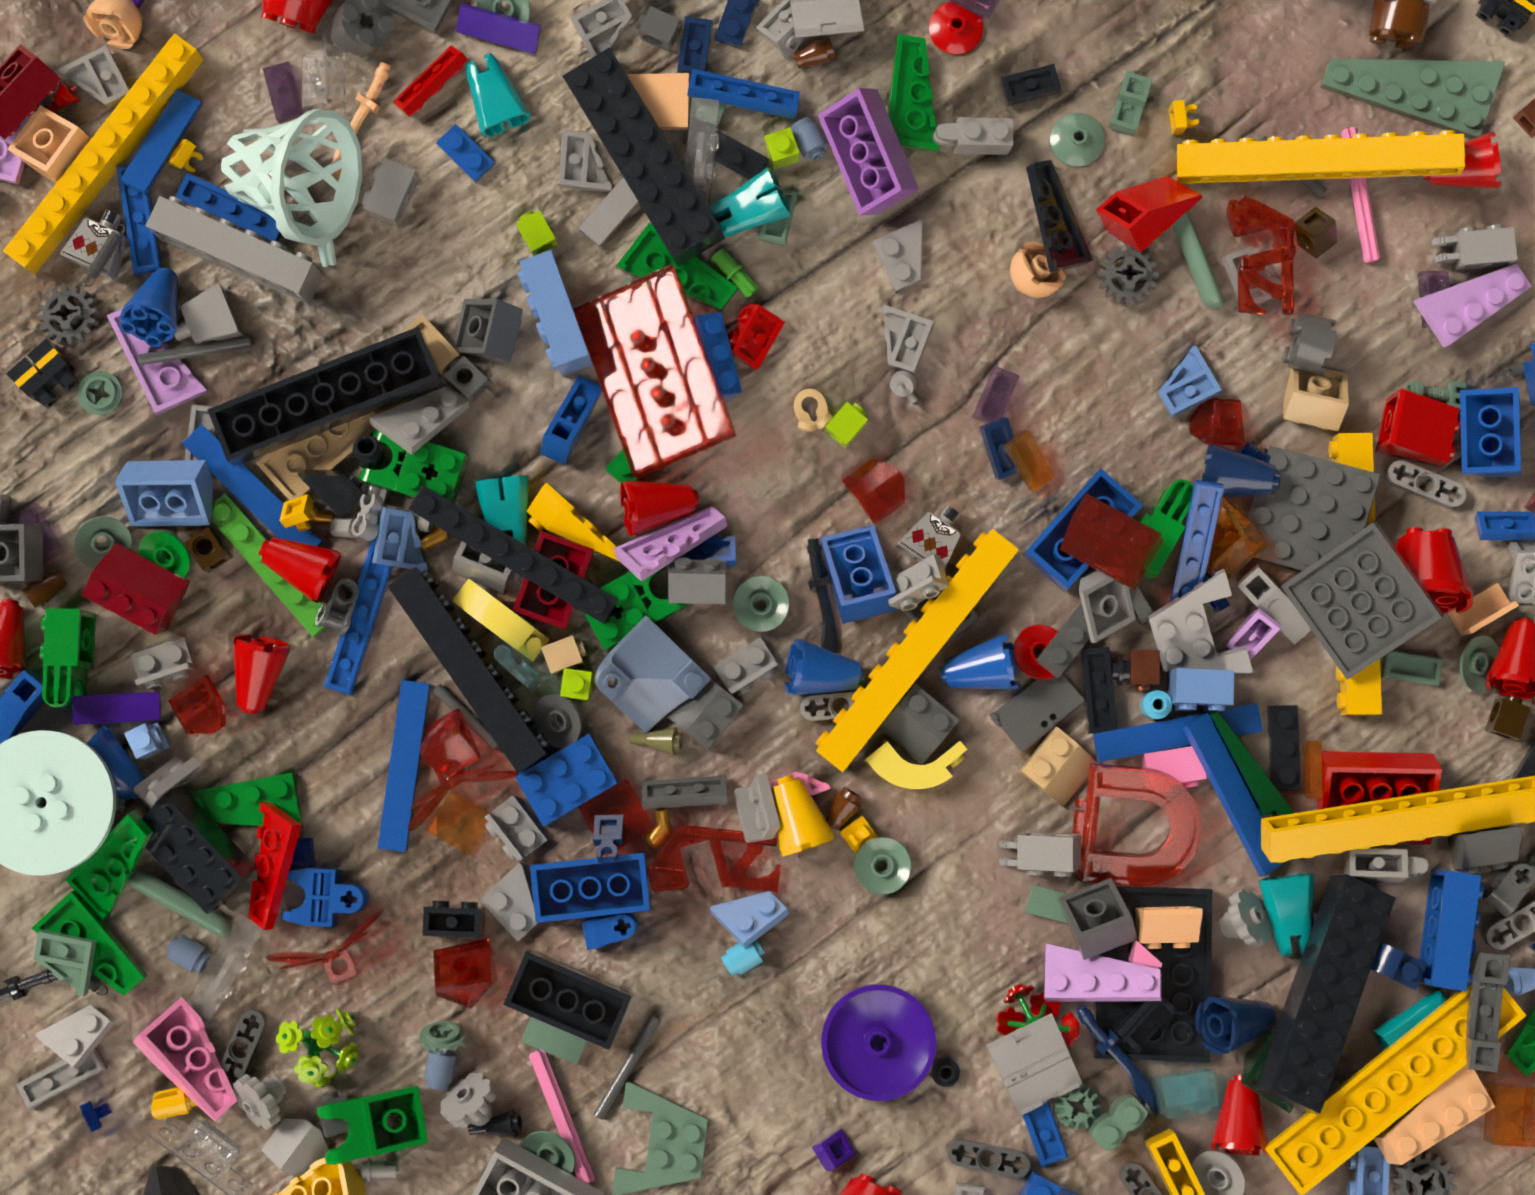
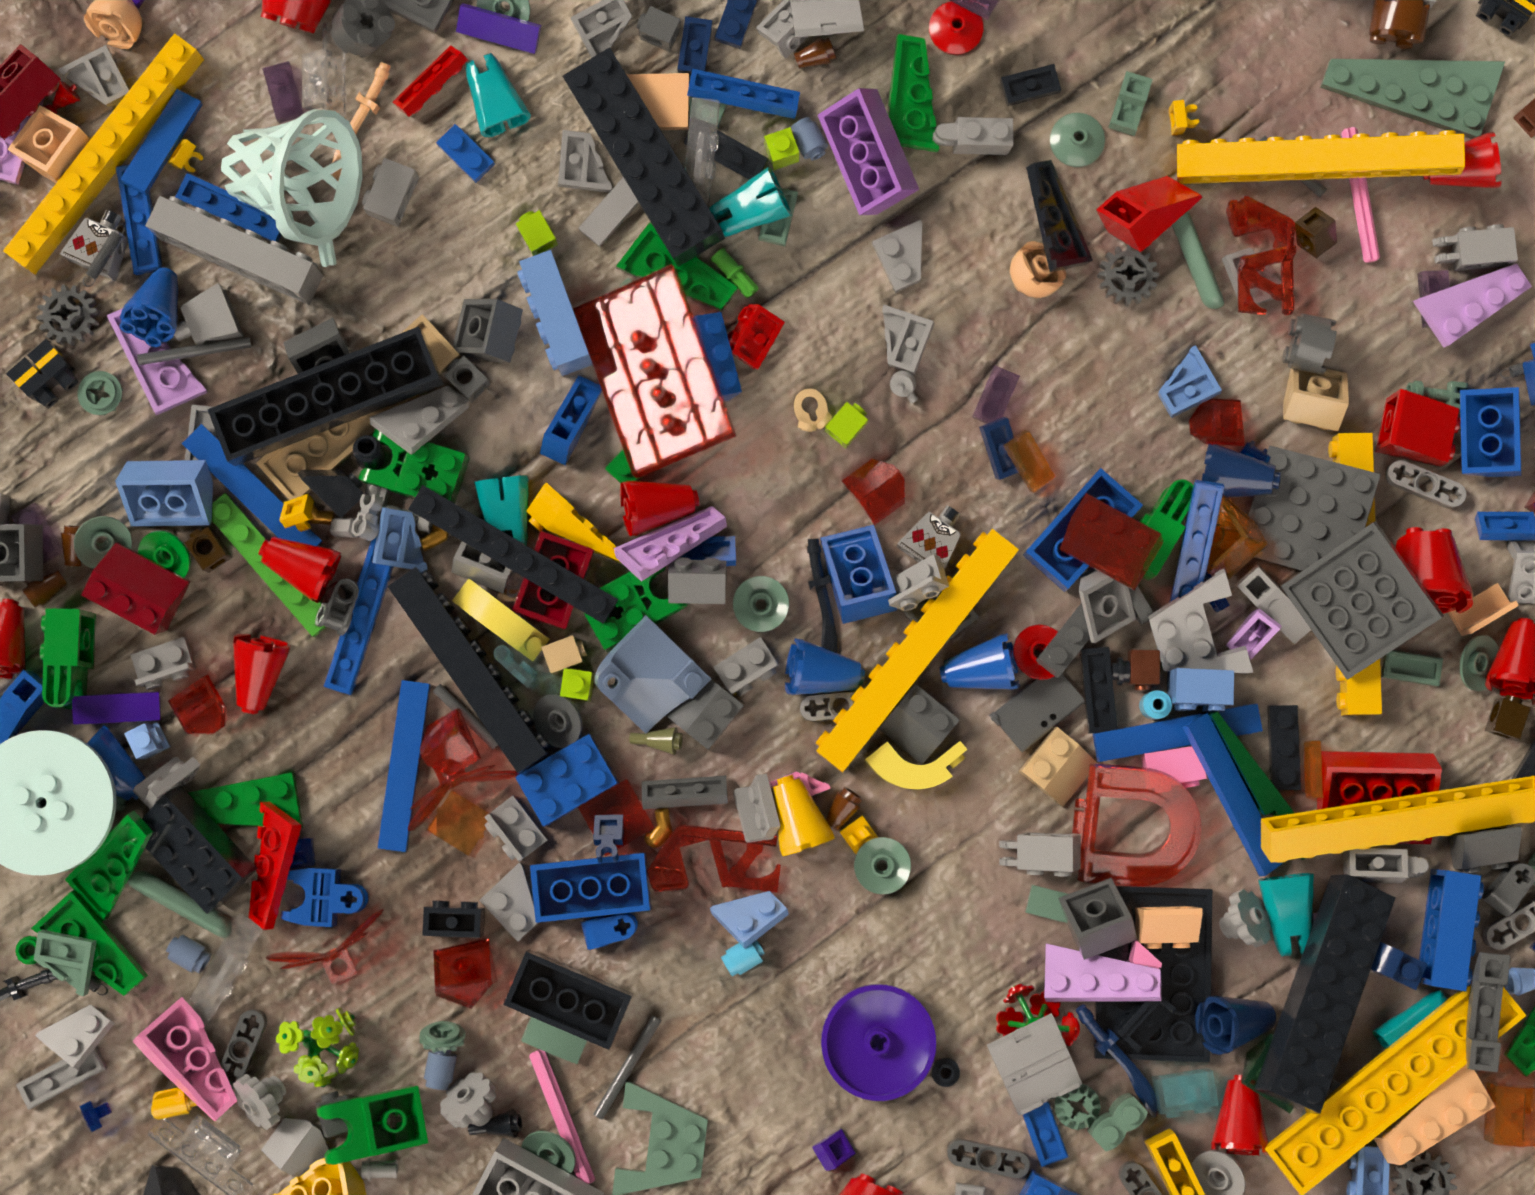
none -> green plate [15,936,37,965]
none -> reddish brown cone [61,525,82,566]
none -> dark grey slope [283,318,352,374]

